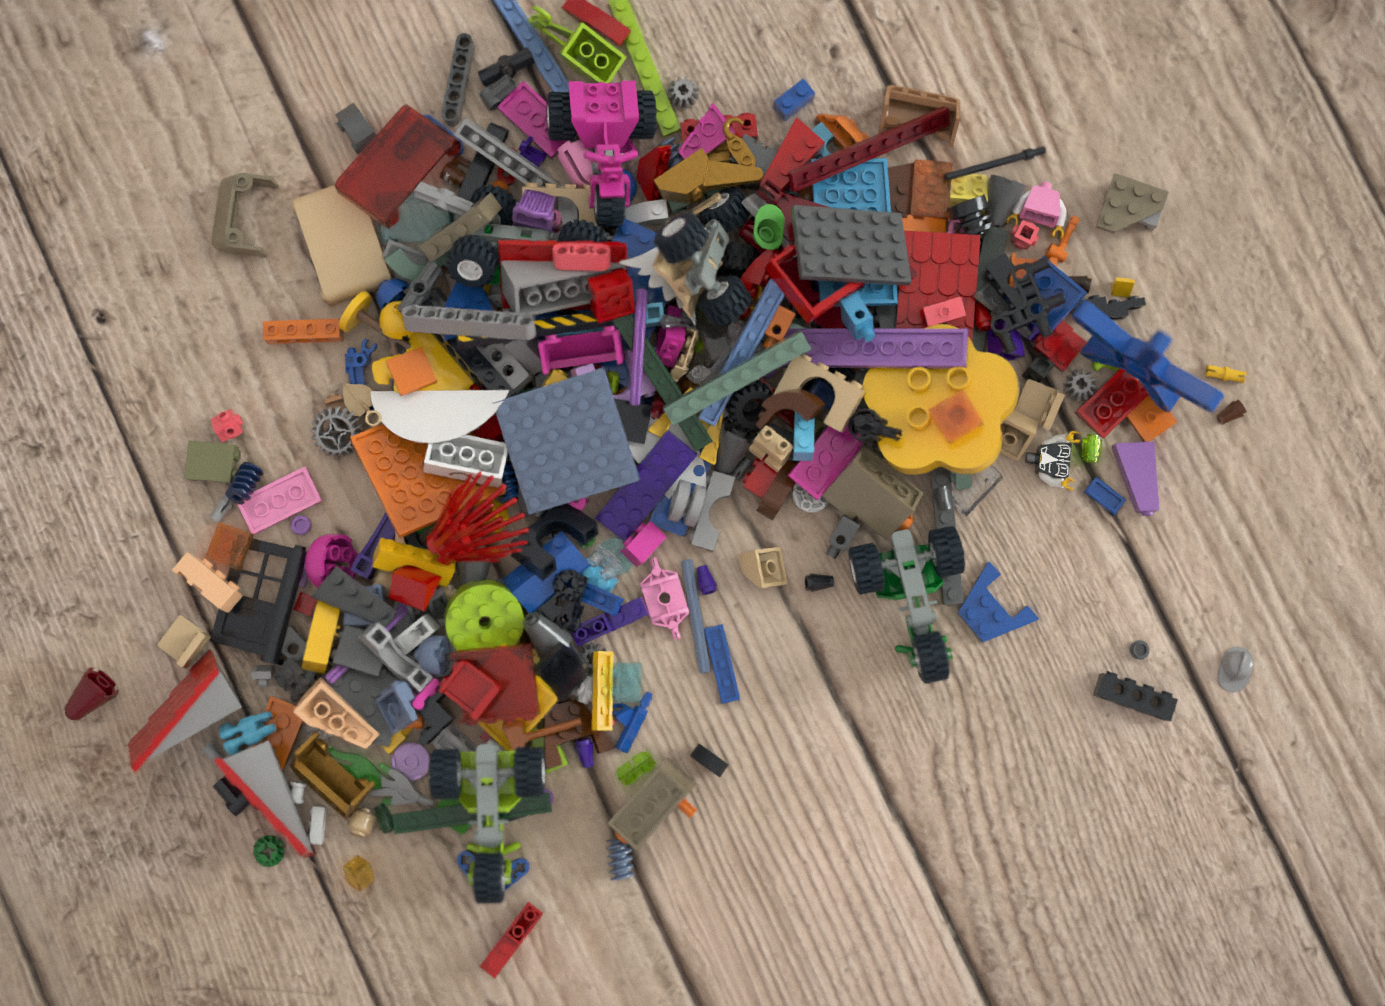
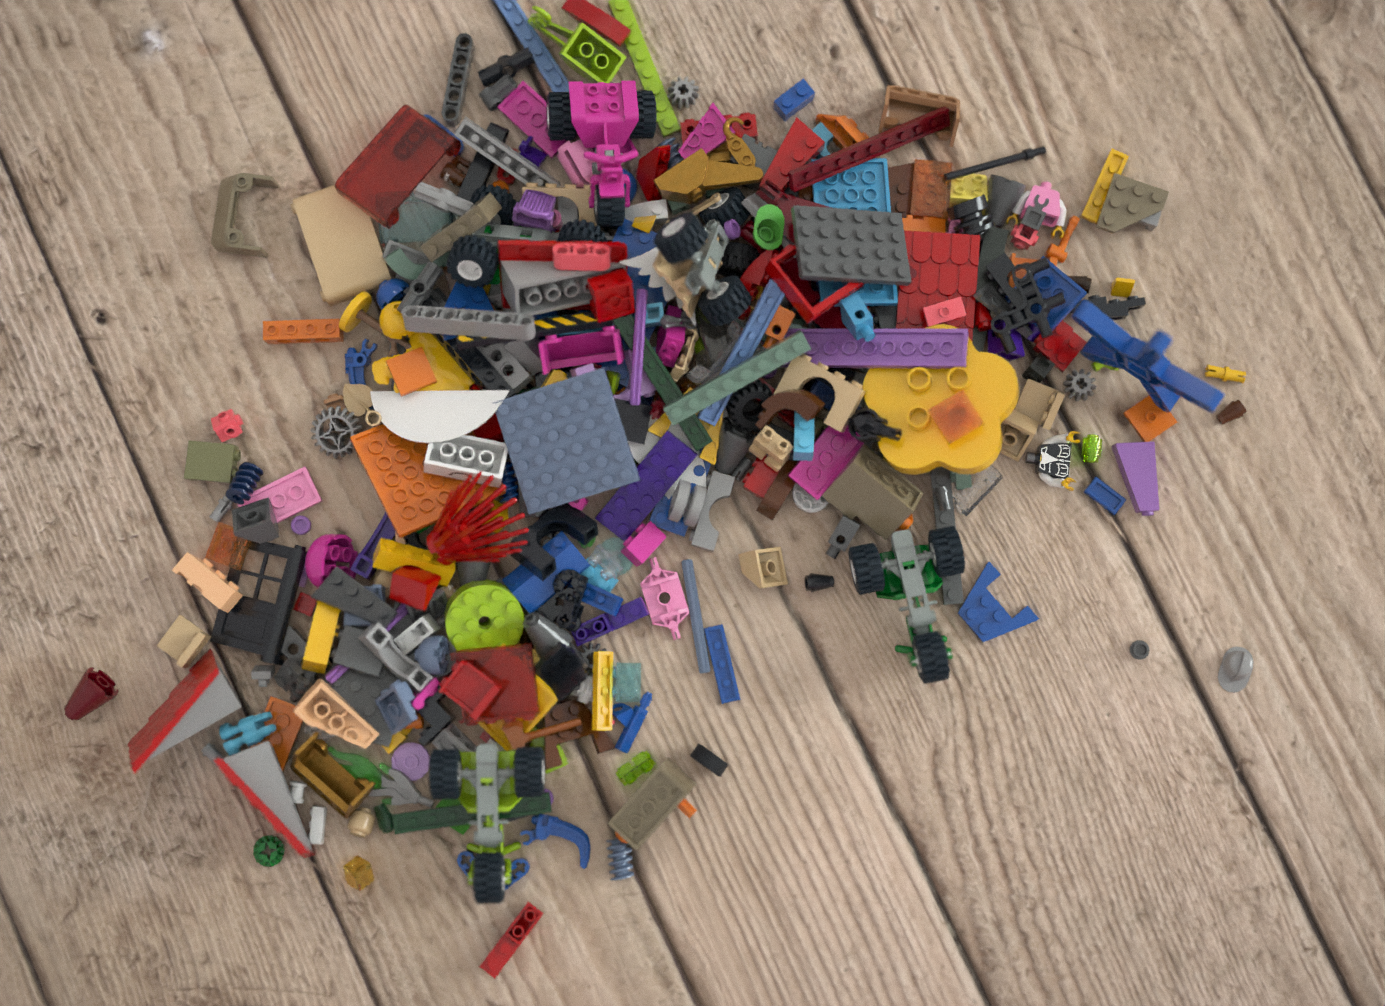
black piece [213,776,251,816] -> none
dark grey brick [335,102,383,158] -> none
dark purple cone [574,738,594,768] -> none
dark purple cone [696,565,717,595] -> none
red slope [1074,369,1149,439] -> none
black brick [1093,671,1178,722] -> none
none -> dark grey slope [232,497,279,543]
none -> blue piece [520,814,591,869]
none -> yellow slope [632,215,656,233]
none -> medium lavender tile [724,219,741,240]
none -> dark grey plate [1020,194,1049,231]
none -> yellow plate [1080,149,1129,224]

